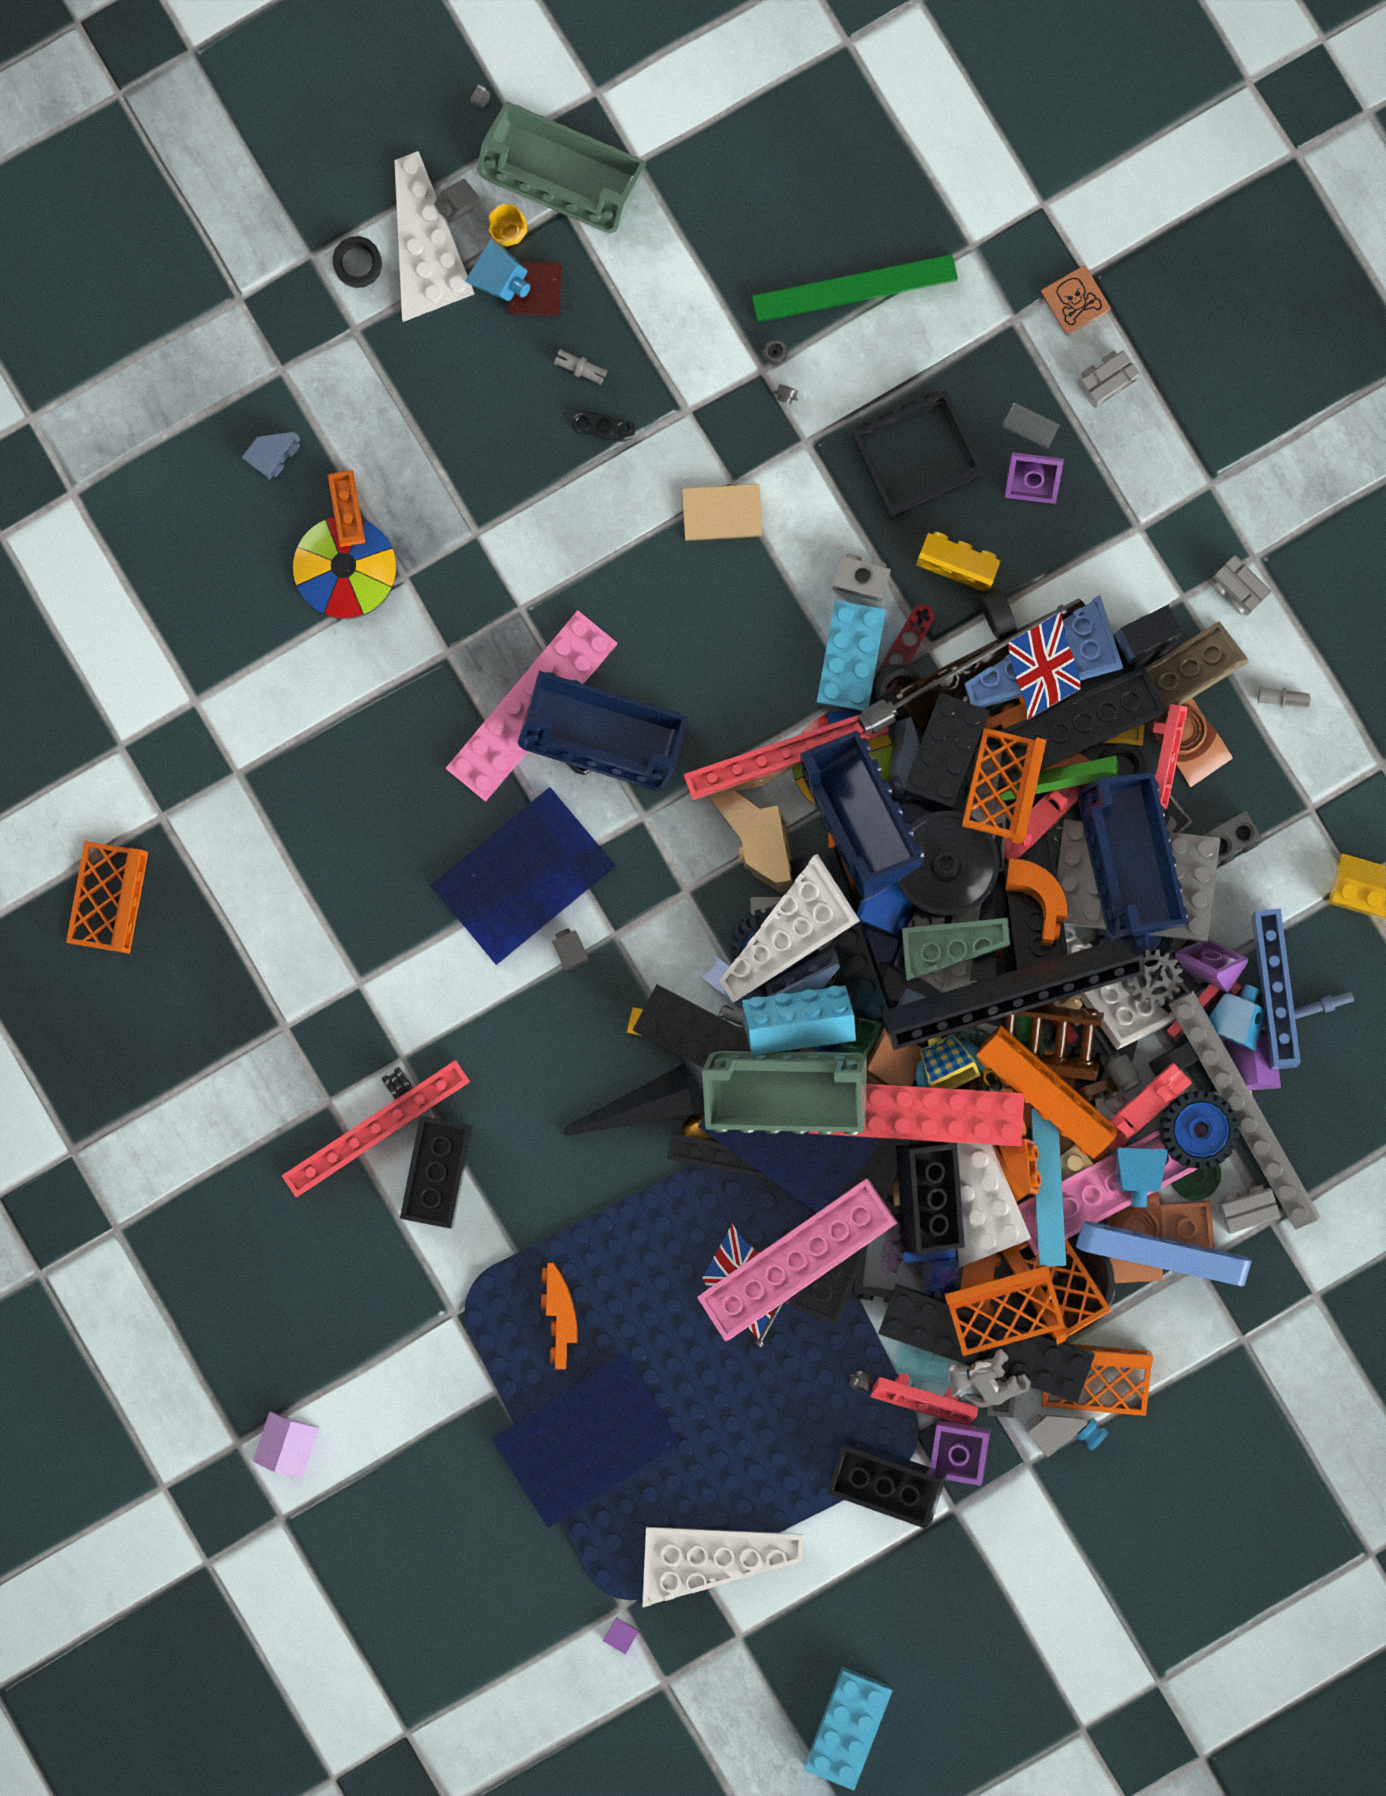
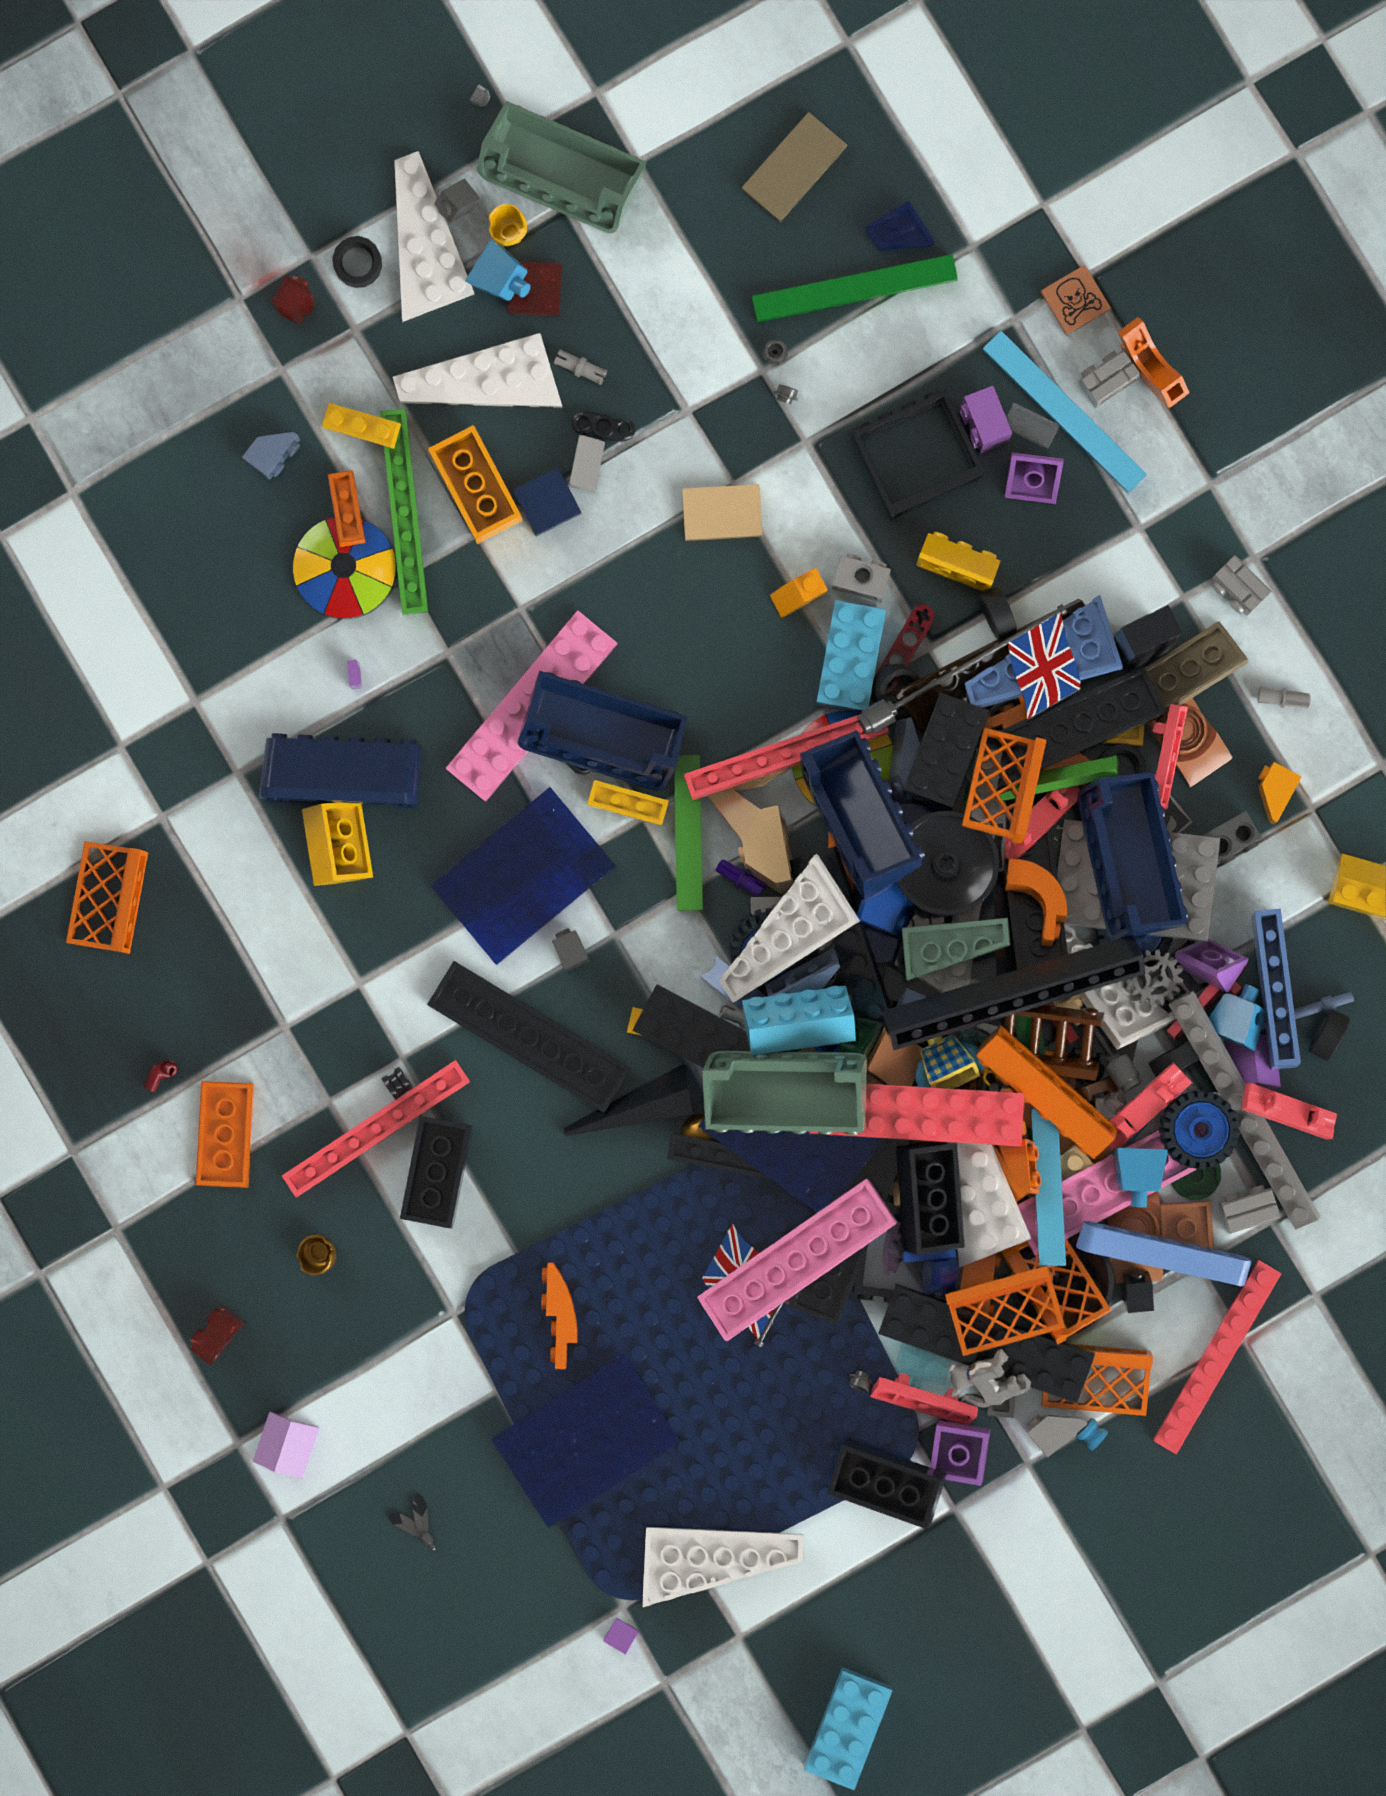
none -> dark red arm [144,1060,178,1092]
none -> clear red brick [189,1306,246,1365]
none -> orange tile [196,1081,254,1188]
none -> dark blue windscreen [260,733,422,809]
none -> clear red brick [271,276,315,325]
none -> pearl gold hair [296,1234,336,1276]
none -> yellow slope [302,803,373,886]
none -> yellow plate [322,403,401,449]
none -> medium lavender tile [347,660,362,689]
none -> bright green plate [380,408,429,615]
none -> dark grey piece [389,1494,436,1550]
none -> white wing [393,333,562,408]
none -> black plate [427,961,631,1113]
none -> light orange brick [428,425,523,544]
none -> dark blue tile [513,467,582,537]
none -> light grey slope [569,435,605,492]
none -> yellow plate [587,780,669,826]
none -> bright green tile [674,755,703,911]
none -> dark purple axle [716,859,766,897]
none -> dark tan tile [741,112,847,223]
none -> light orange slope [770,568,828,618]
none -> clear blue wing [865,201,935,251]
none -> medium lavender brick [959,386,1012,454]
none -> medium azure tile [982,331,1147,493]
none -> orange arch [1117,317,1189,408]
none -> black brick [1123,1270,1154,1313]
none -> coral plate [1153,1260,1282,1454]
none -> coral hinge [1241,1083,1337,1140]
none -> light orange slope [1258,762,1301,824]
none -> black tyre [1309,1009,1350,1061]

